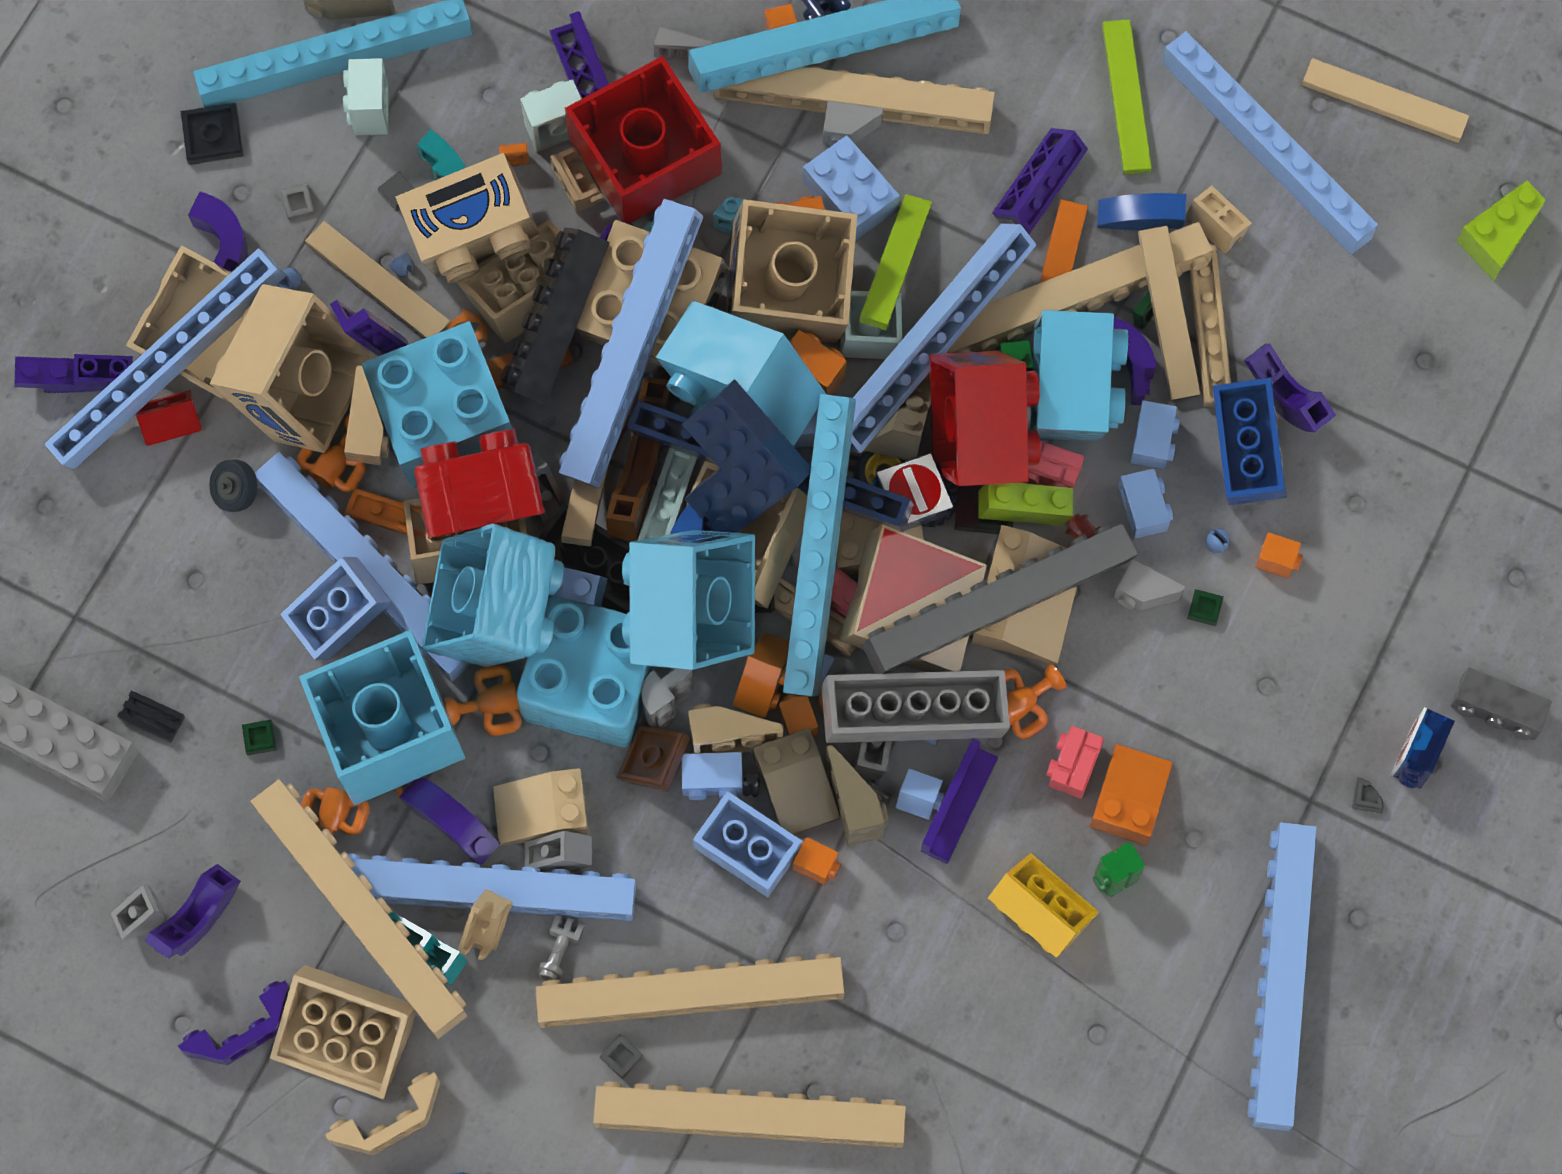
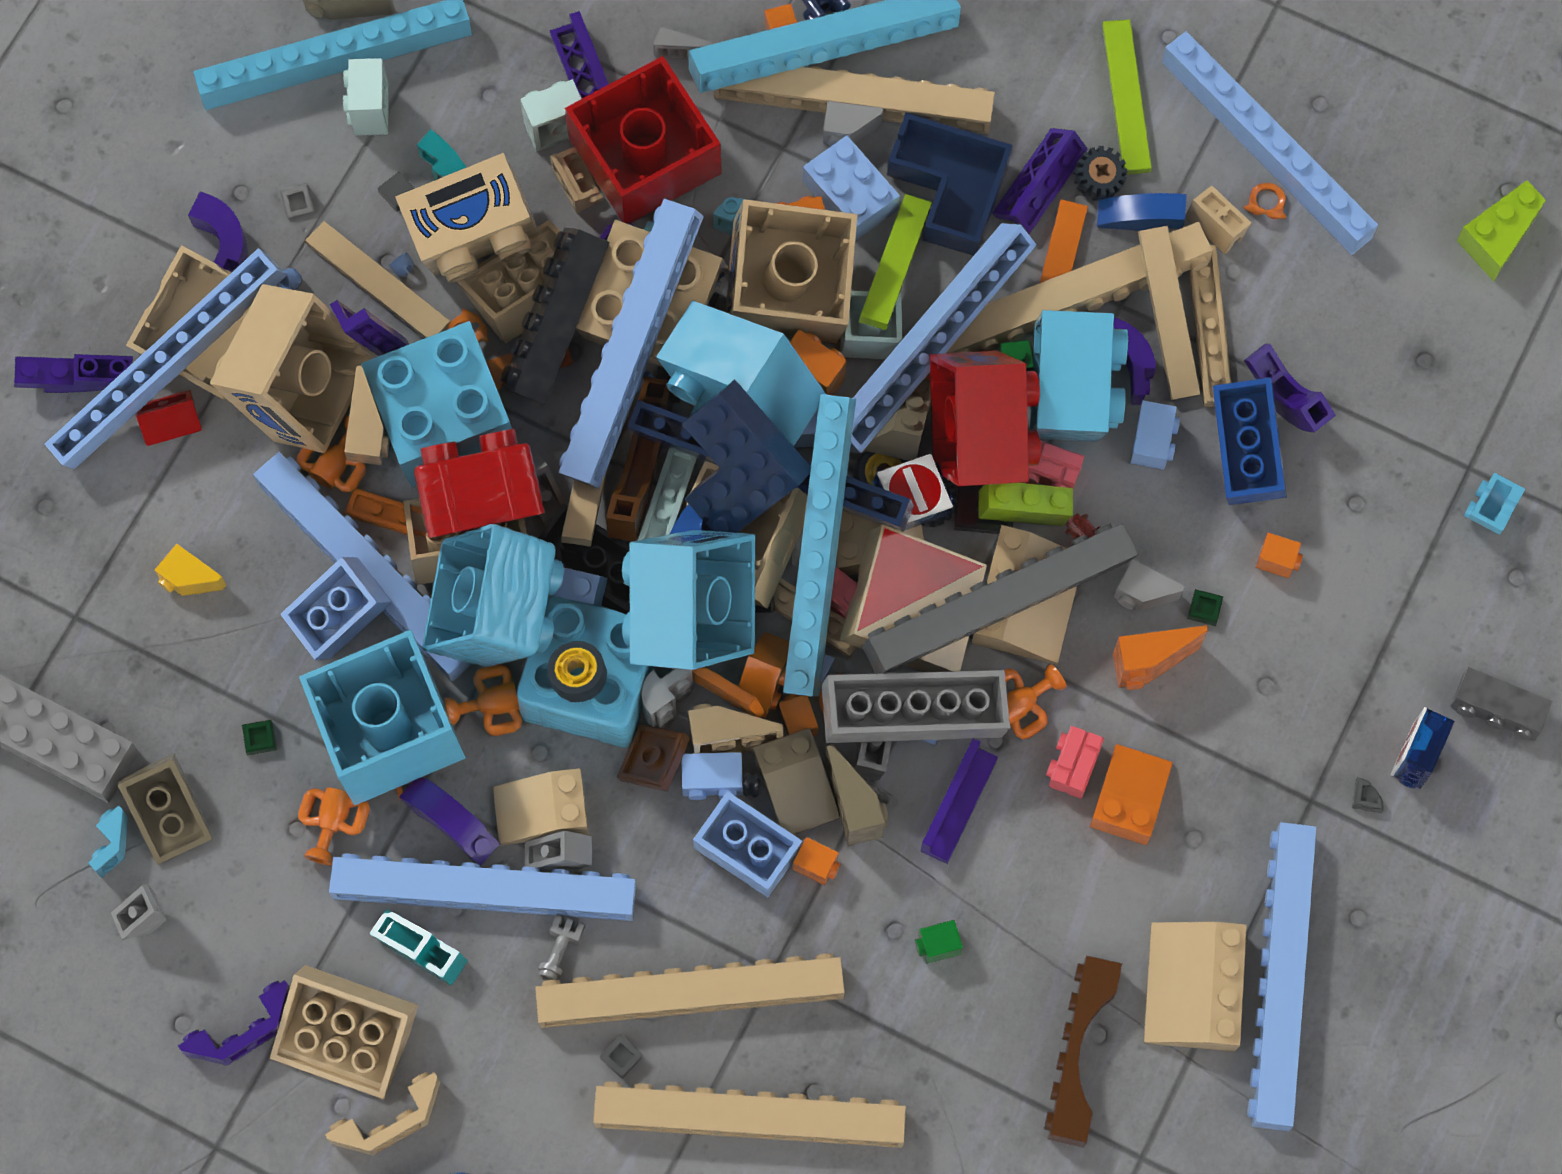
black tile [117,690,185,743] -> none
dark purple arch [145,864,241,959] -> none
black tile [181,103,244,165] -> none
black wheel [209,459,258,512] -> none
tan brick [250,779,467,1039] -> none
tan hinge [458,889,513,960] -> none
orange tile [499,143,530,166] -> none
light blue brick [896,769,945,820] -> none
yellow slope [988,853,1099,958] -> none
green brick [1093,842,1145,897] -> none
light blue brick [1118,469,1173,539] -> none
dark green tile [1133,291,1154,329] -> none
medium blue hinge [1206,528,1230,553] -> none
tan tile [1302,58,1469,143] -> none
none -> medium azure slope [88,805,128,878]
none -> dark tan slope [118,753,212,865]
none -> yellow slope [154,544,227,596]
none -> wheel [547,641,607,702]
none -> orange tile [673,667,765,718]
none -> dark blue piece [887,113,1013,256]
none -> green brick [915,919,963,964]
none -> reddish brown arch [1044,955,1122,1148]
none -> black wheel [1073,146,1127,201]
none -> orange slope [1112,625,1208,690]
none -> tan slope [1144,922,1246,1052]
none -> orange piece [1243,183,1286,219]
none -> medium azure cylinder [1463,472,1525,535]

